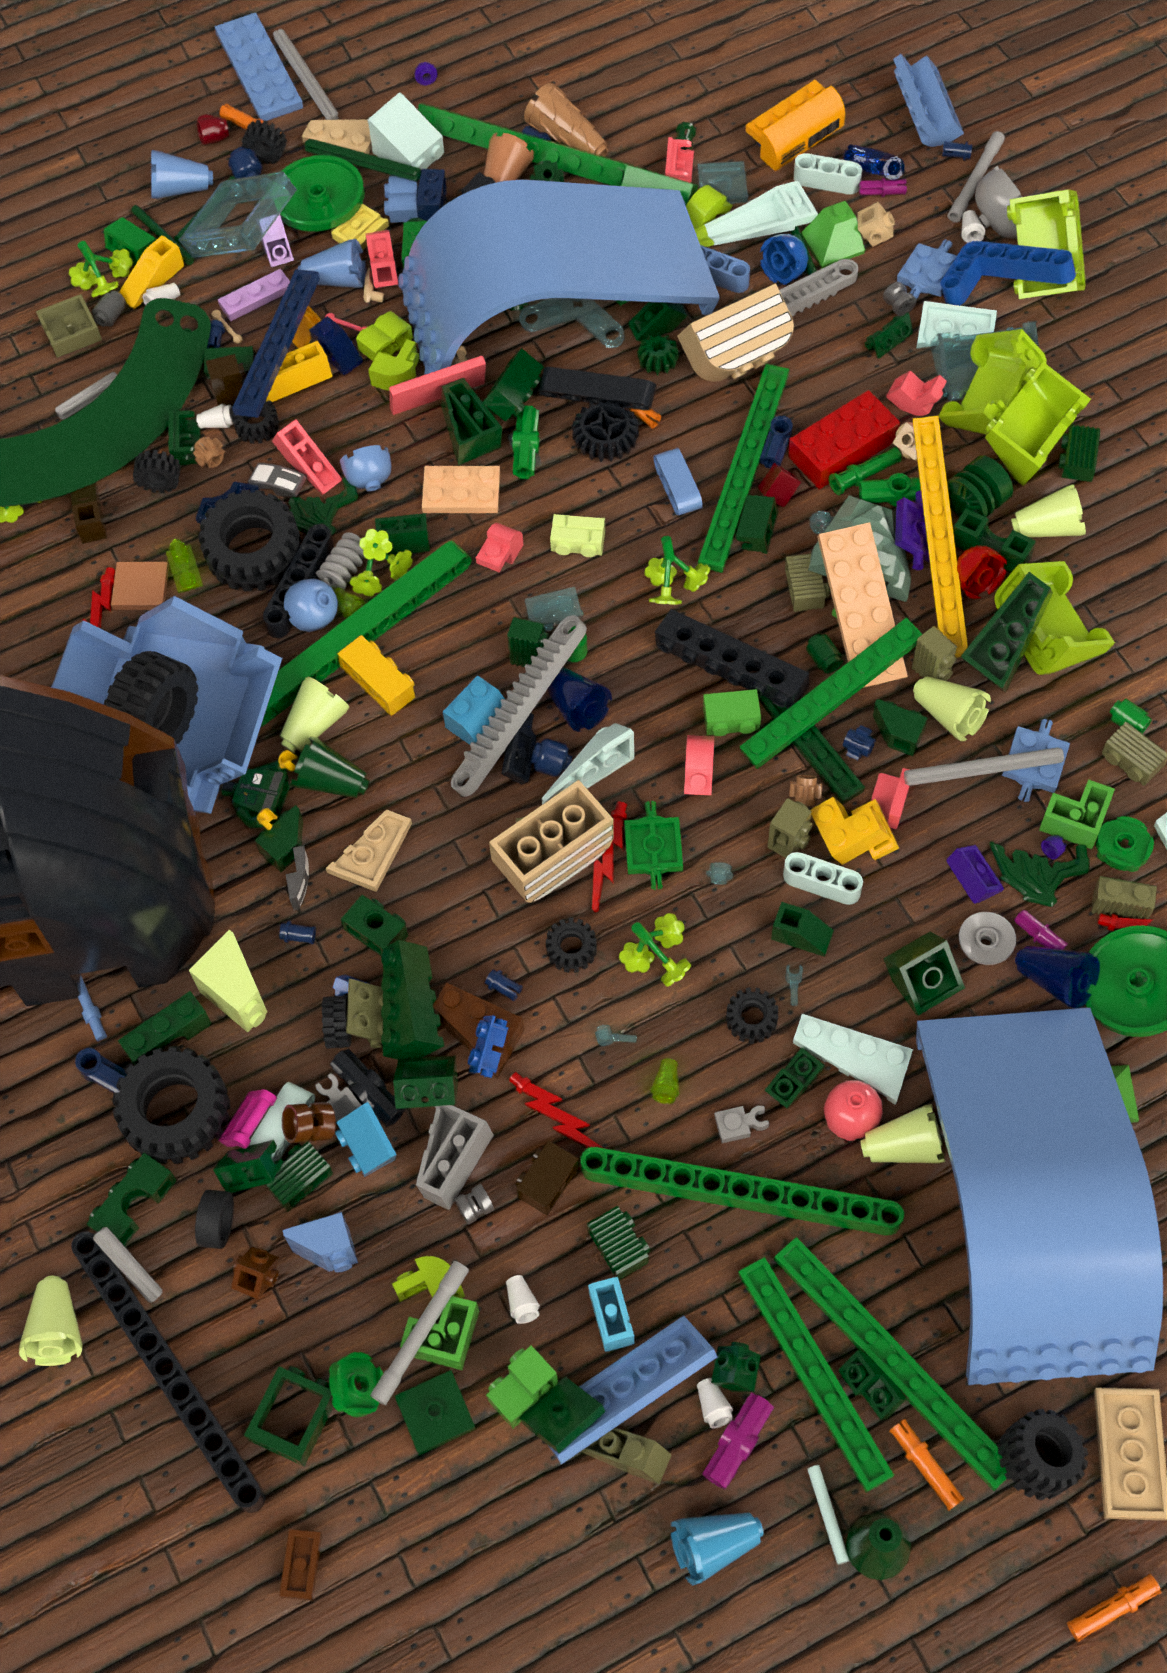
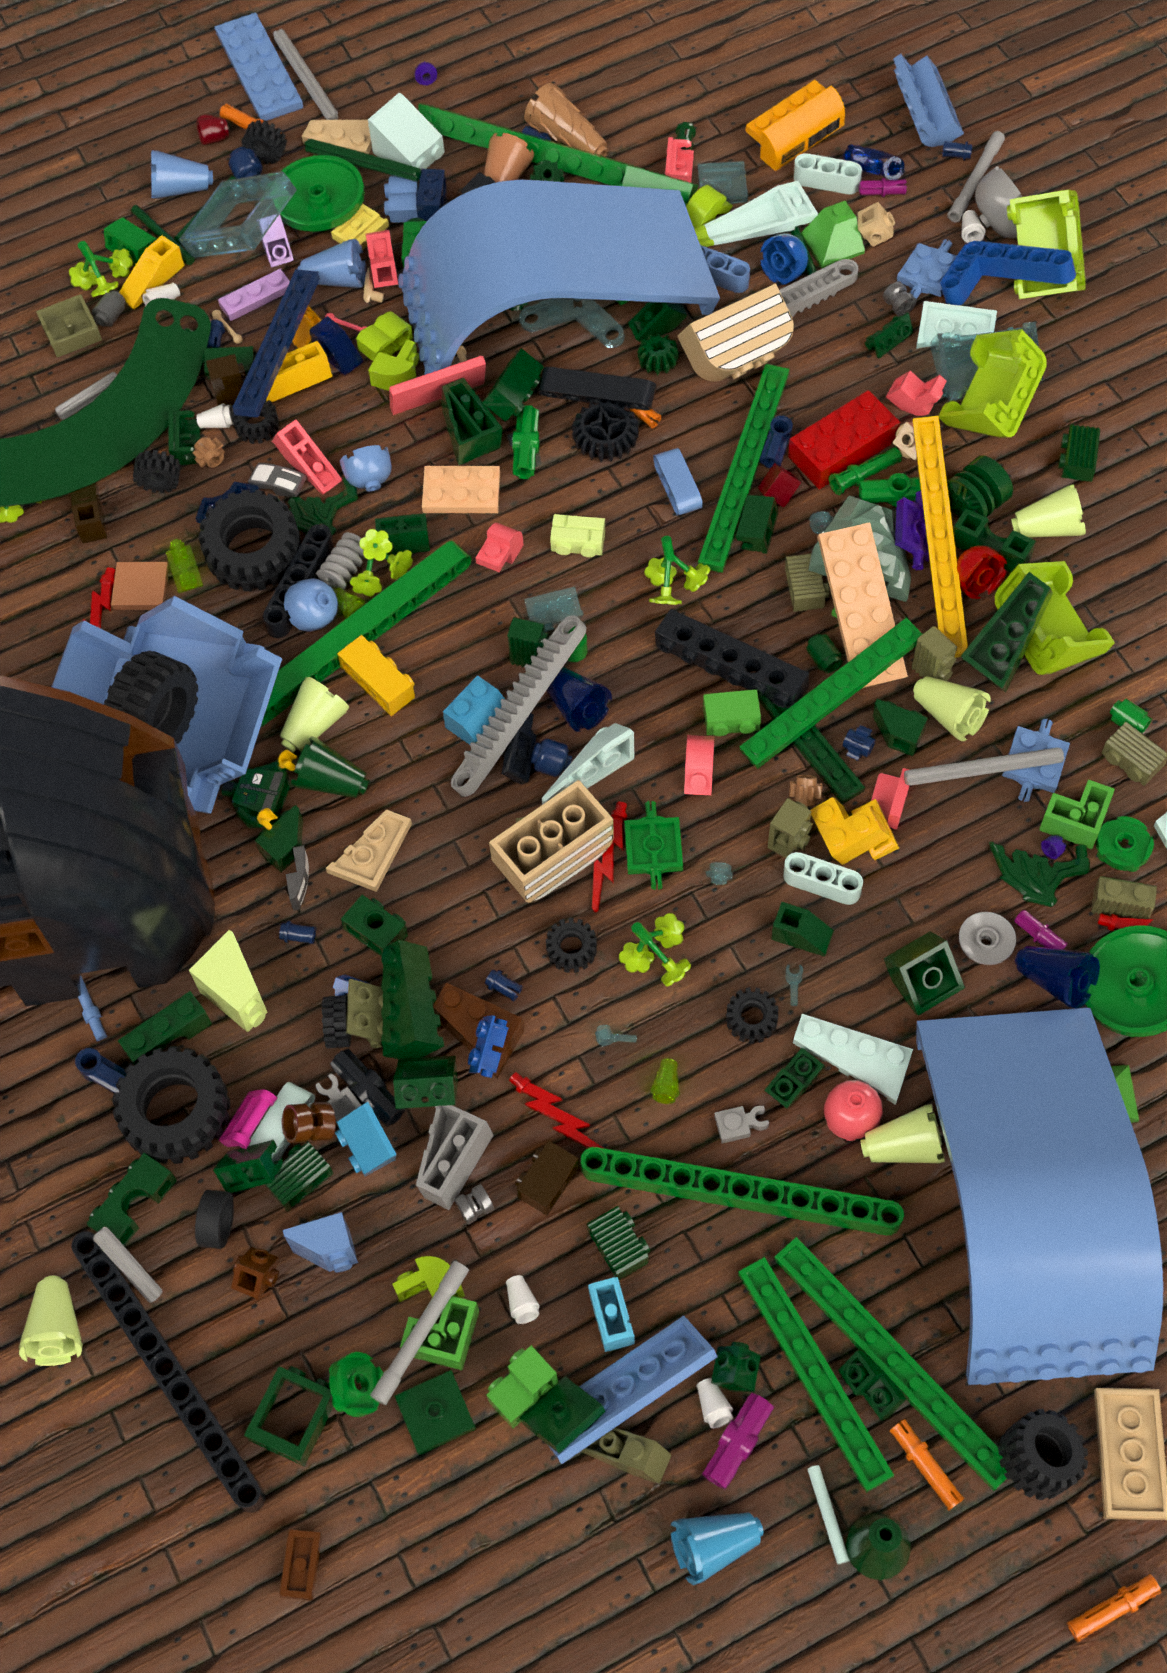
dark purple slope [946,845,1004,904] -> none
lime windscreen [984,362,1091,486] -> none

